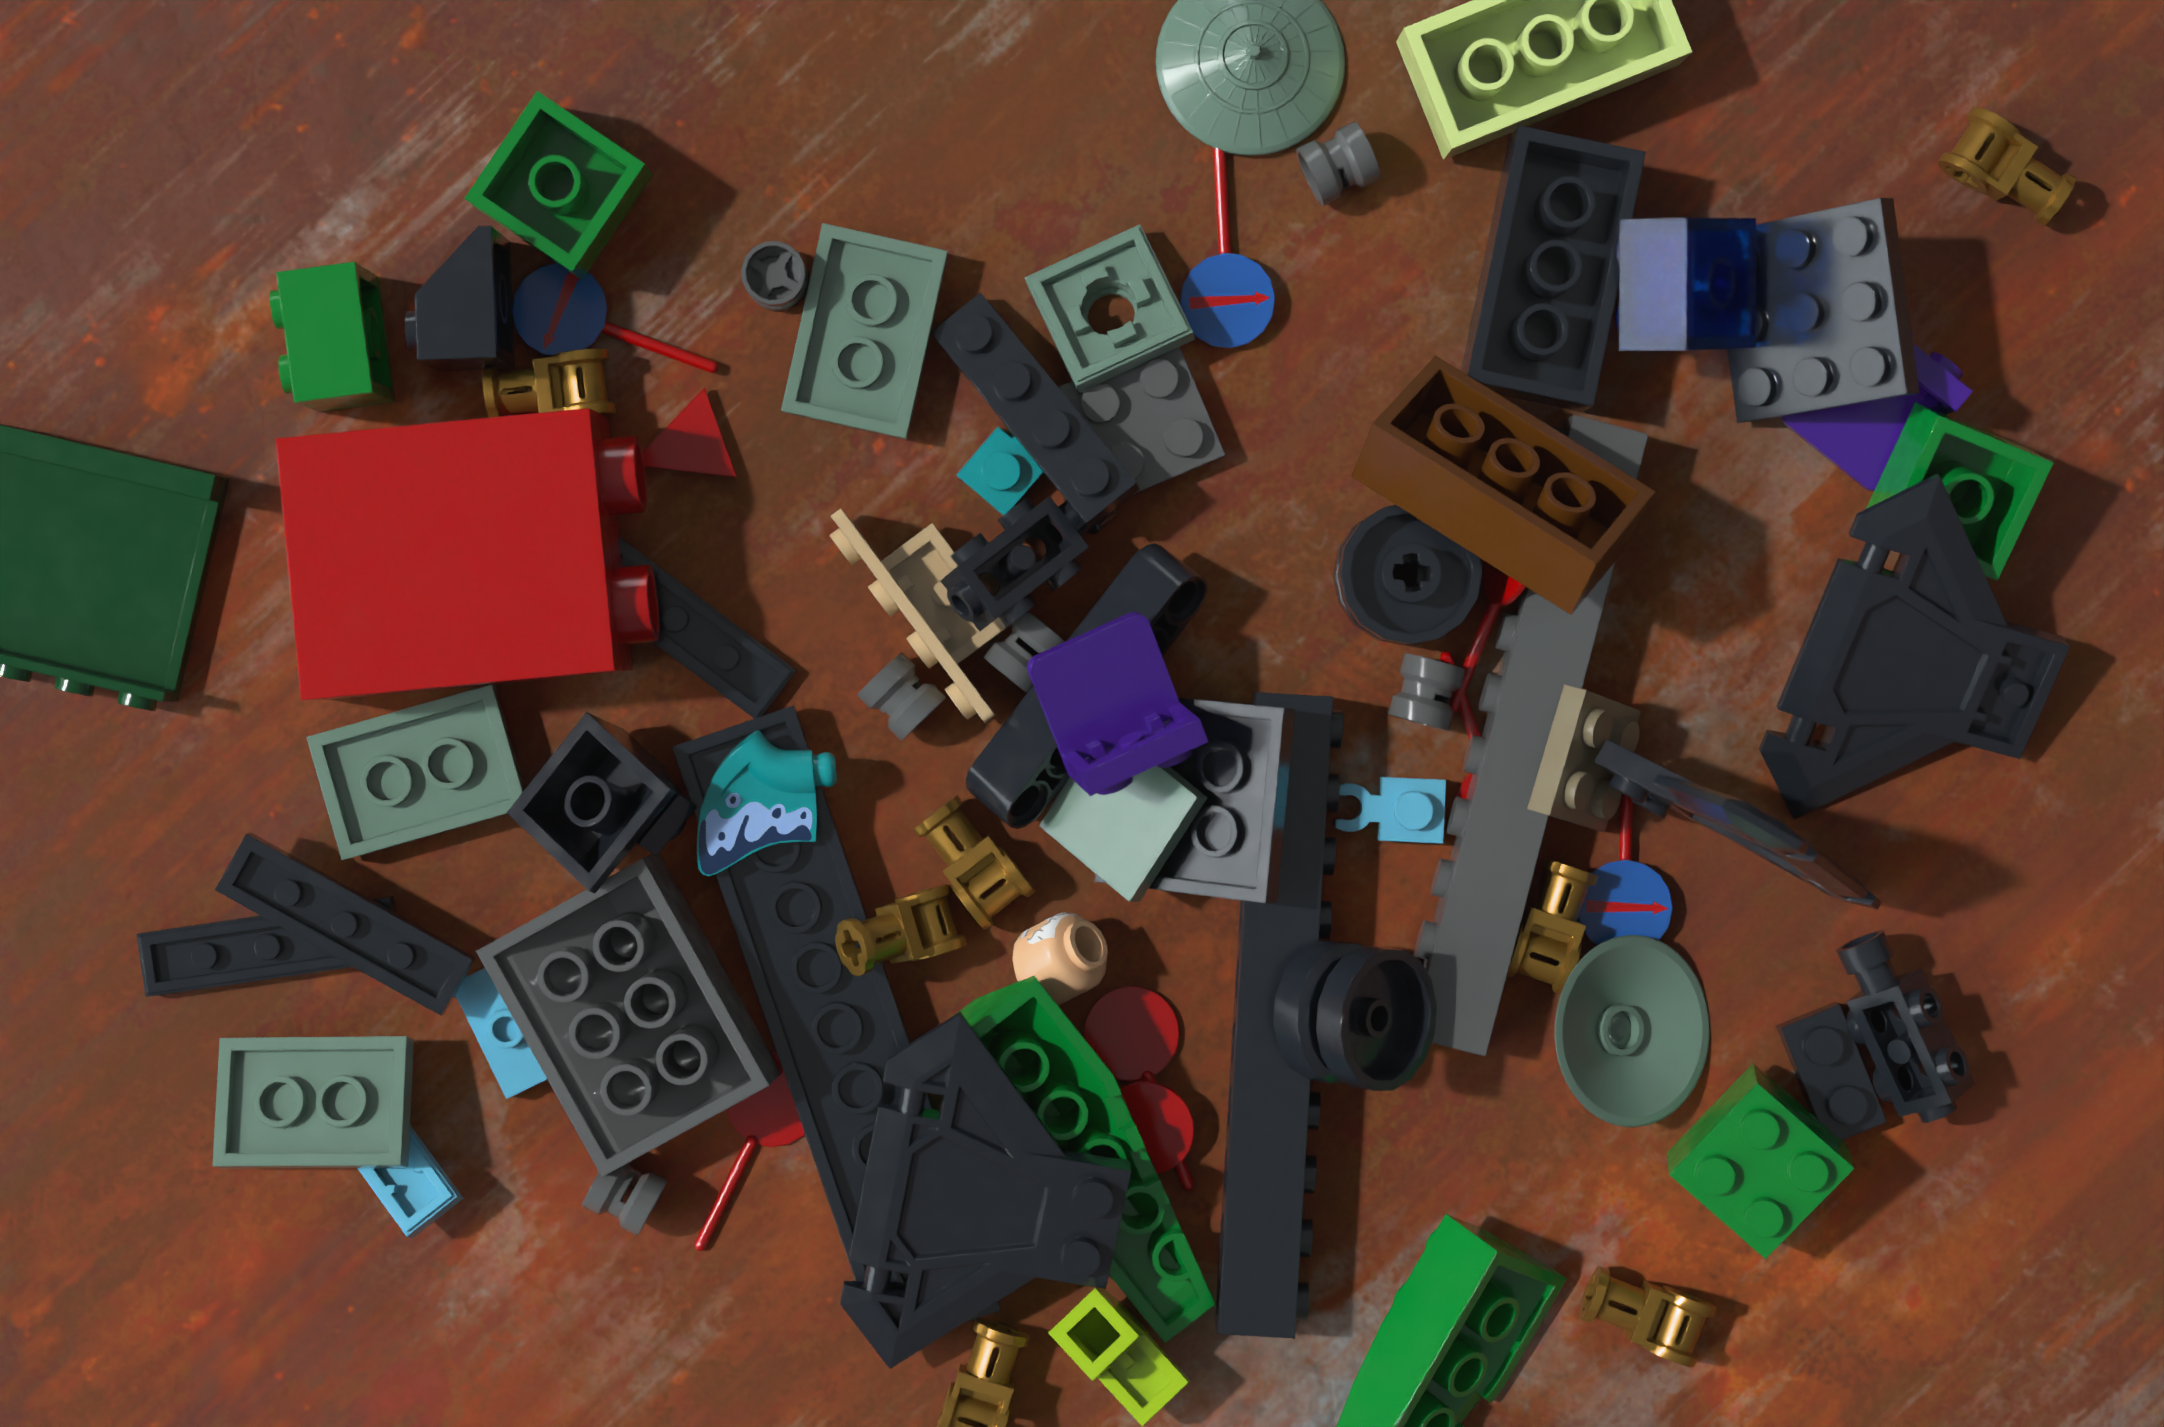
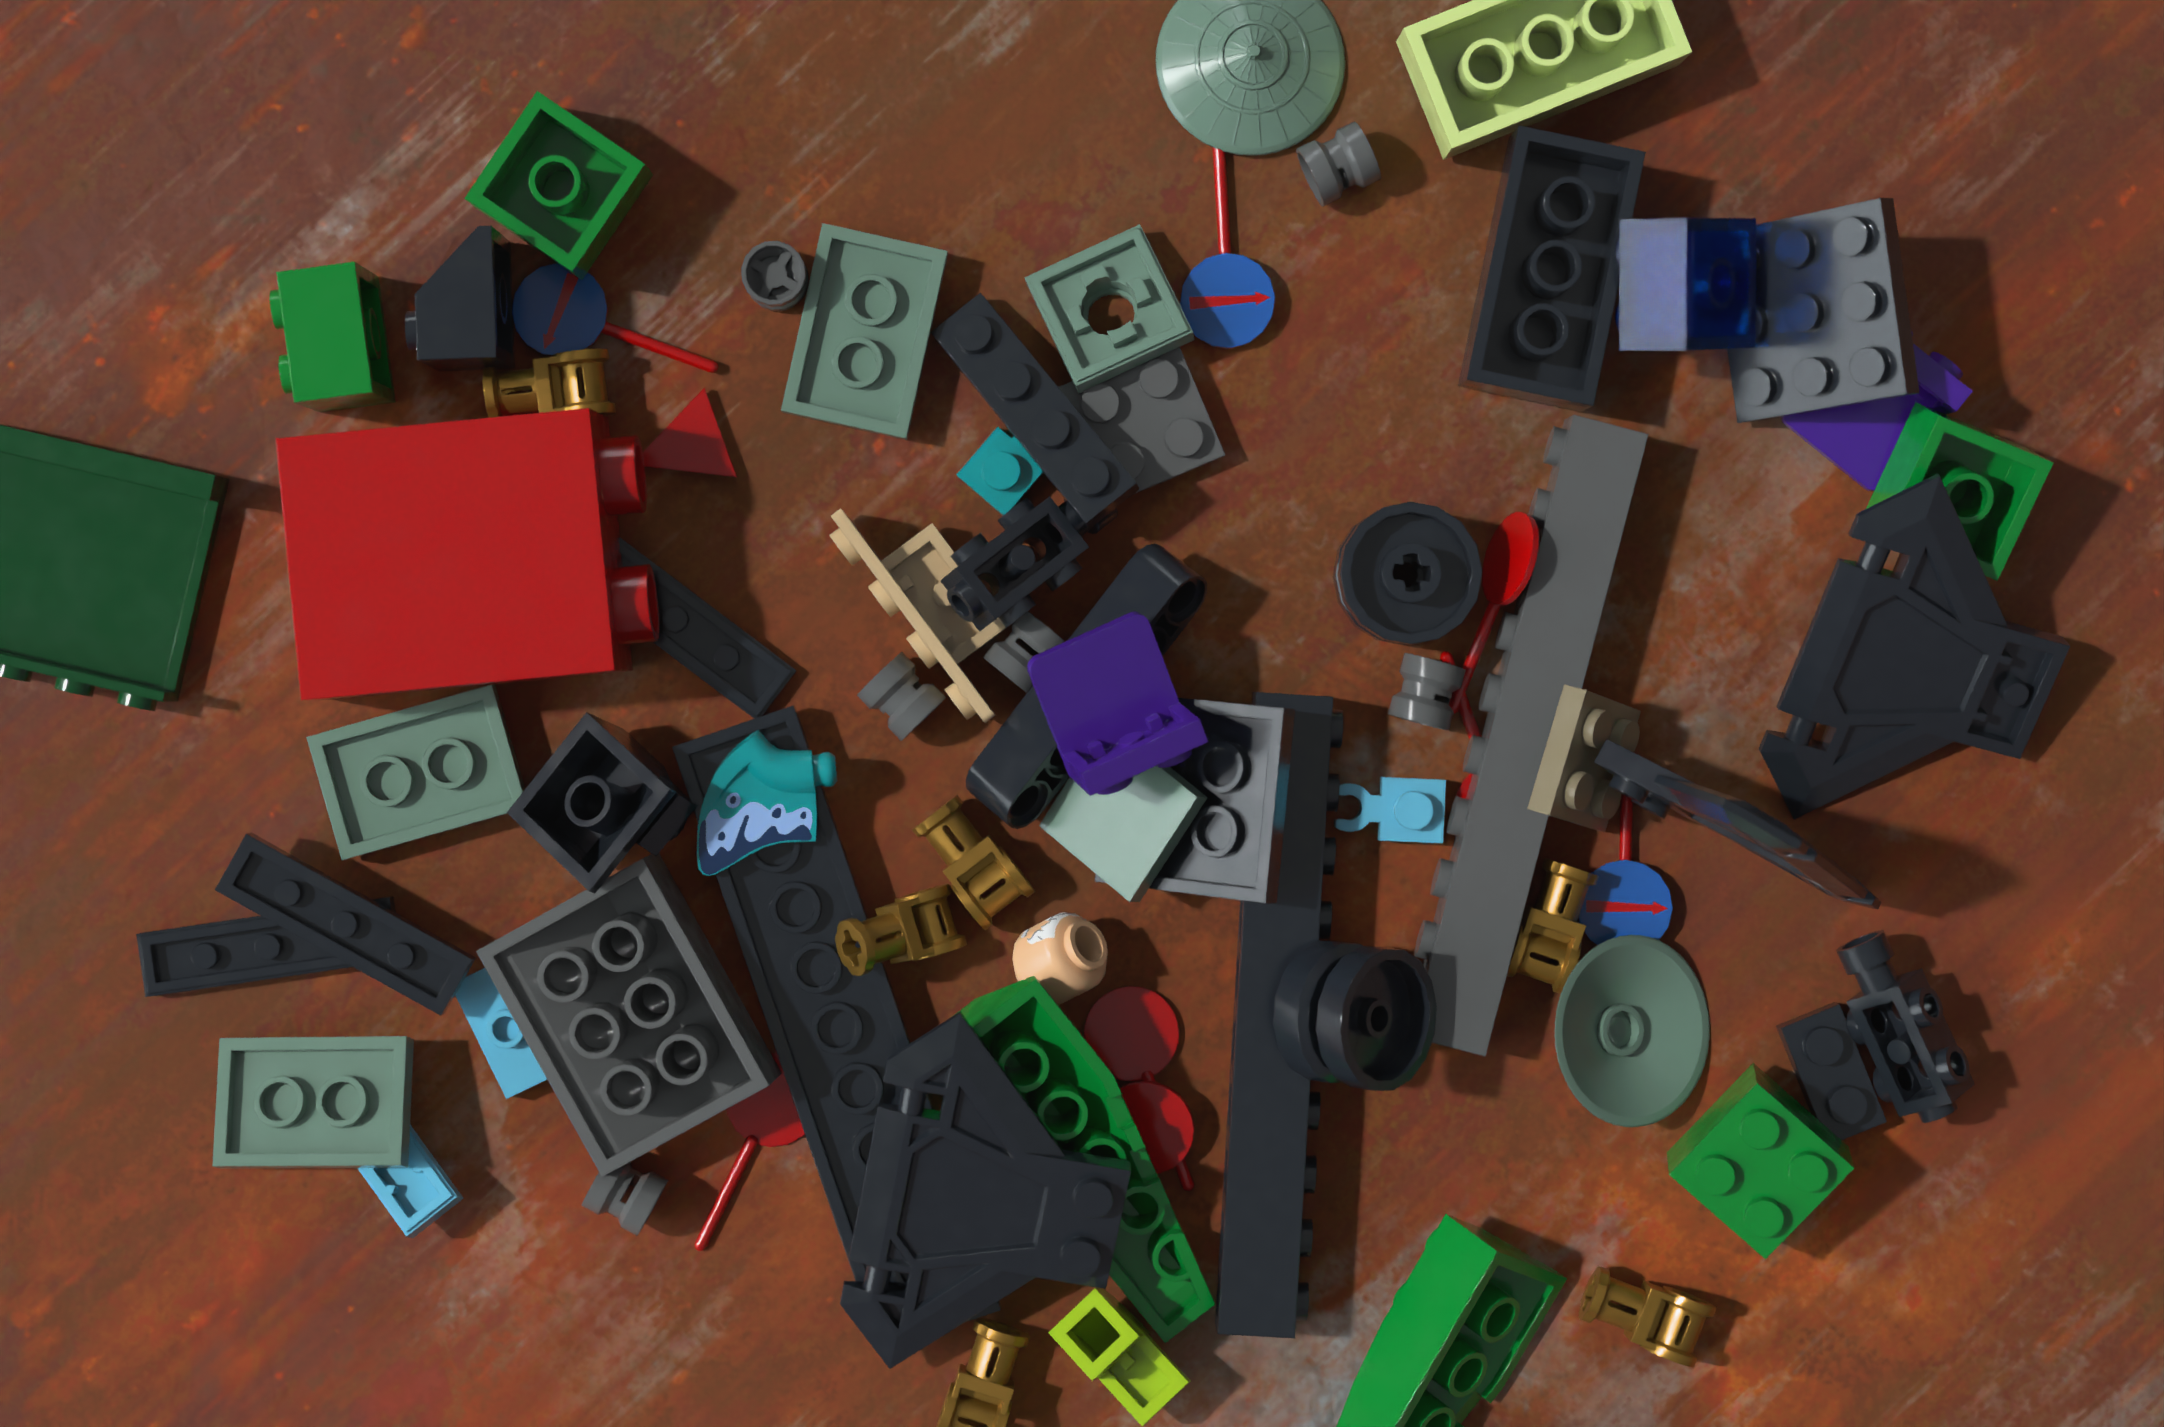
reddish brown brick [1351,355,1656,615] -> none
pearl gold connector [1937,107,2077,226] -> none

